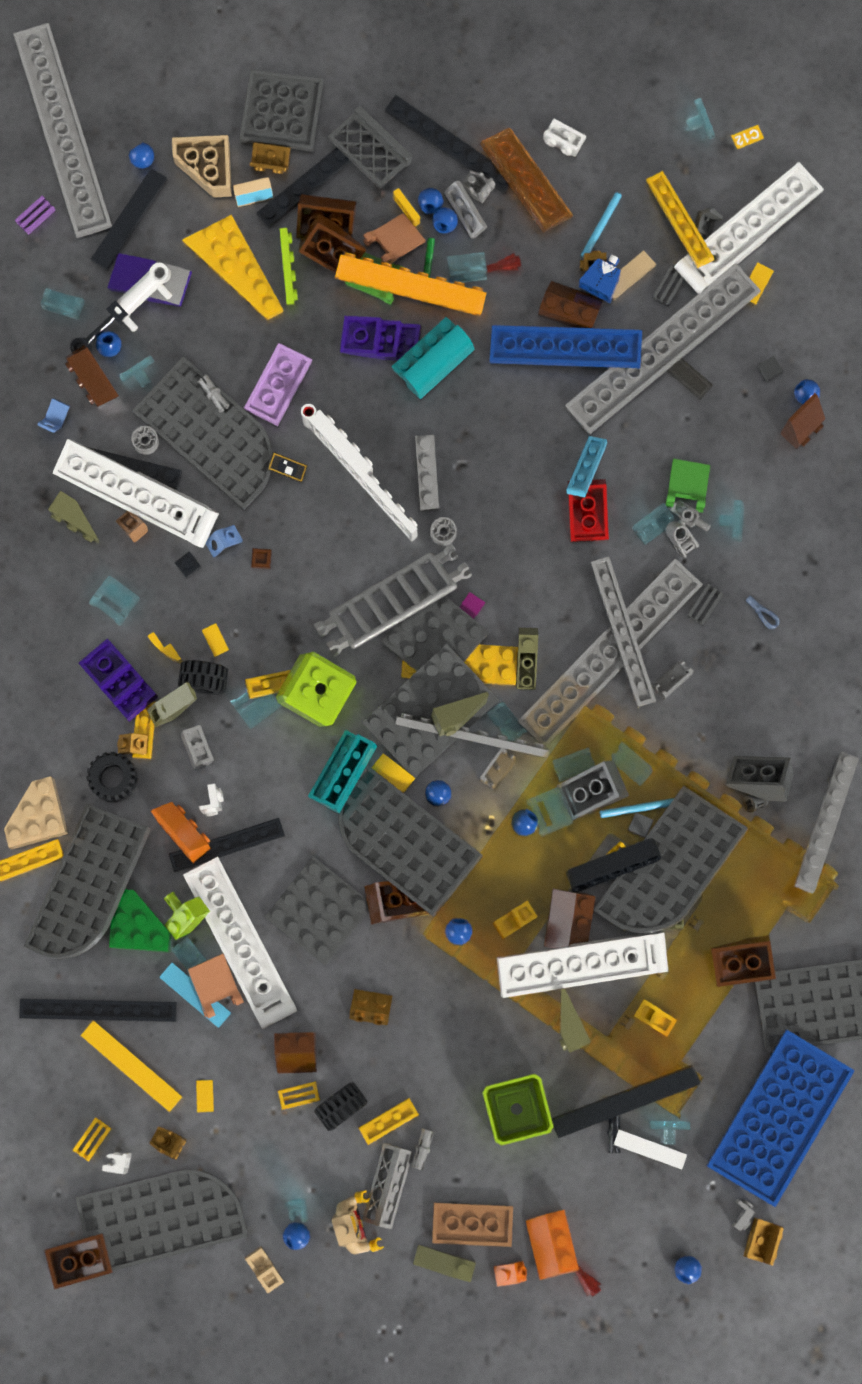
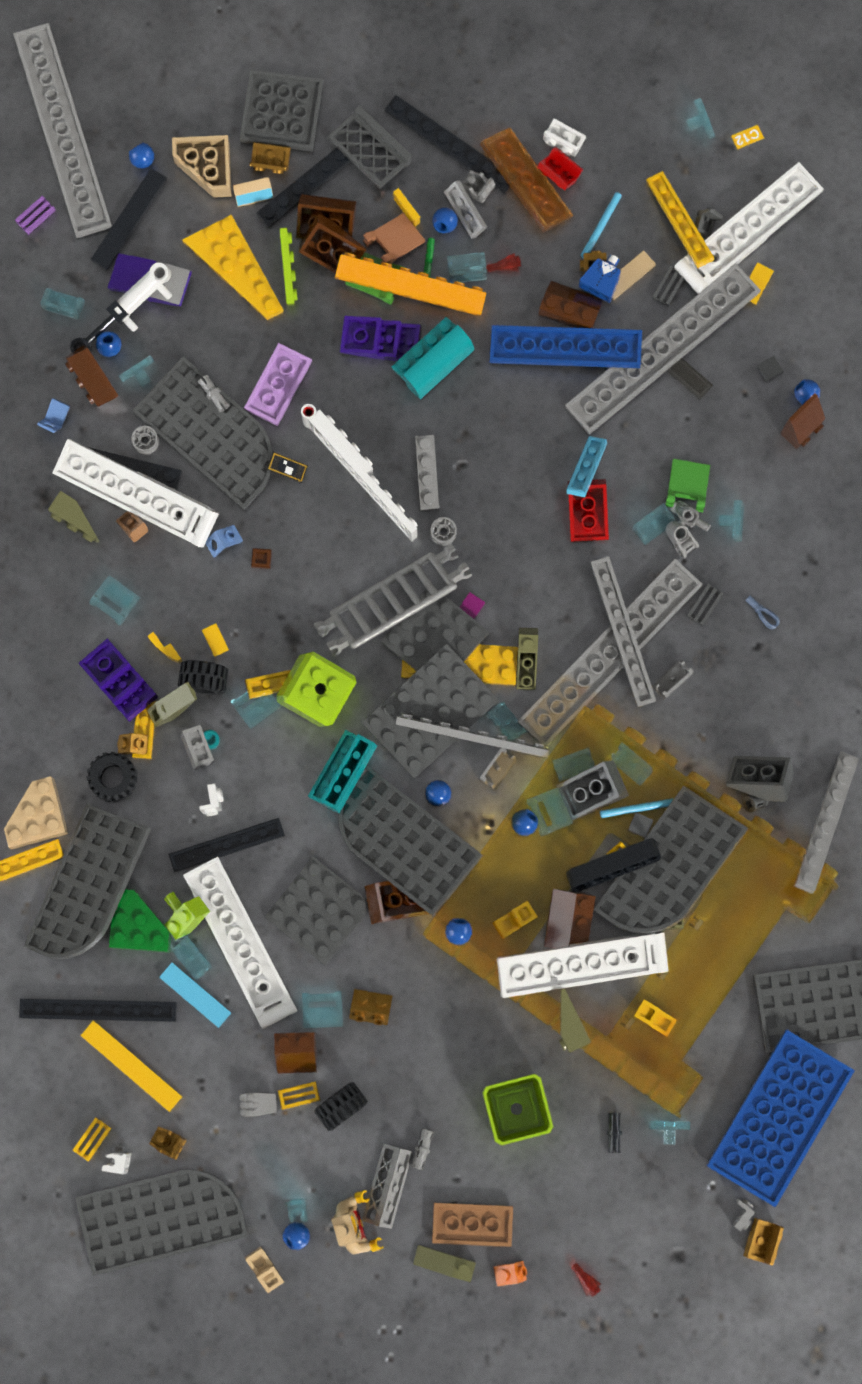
reddish brown slope [44,1233,113,1289] -> none
orange slope [151,802,211,863] -> none
black plate [174,551,201,579] -> none
nougat flag [187,953,244,1019] -> none
yellow sticker [196,1080,214,1112] -> none
yellow tile [359,1098,419,1145] -> none
yellow slope [371,753,415,793] -> none
blue piece [418,188,443,214] -> none
olive slope [431,692,489,737] -> none
orange slope [526,1210,579,1280] -> none
black tile [552,1065,701,1138] -> none
white sticker [614,1130,687,1169] -> none
blue piece [675,1256,702,1284] -> none
reddish brown slope [711,935,776,987] -> none
none -> teal tile [203,730,220,750]
none -> light grey hand [239,1093,277,1117]
none -> clear light blue plate [302,991,343,1028]
none -> red bracket [537,147,583,190]

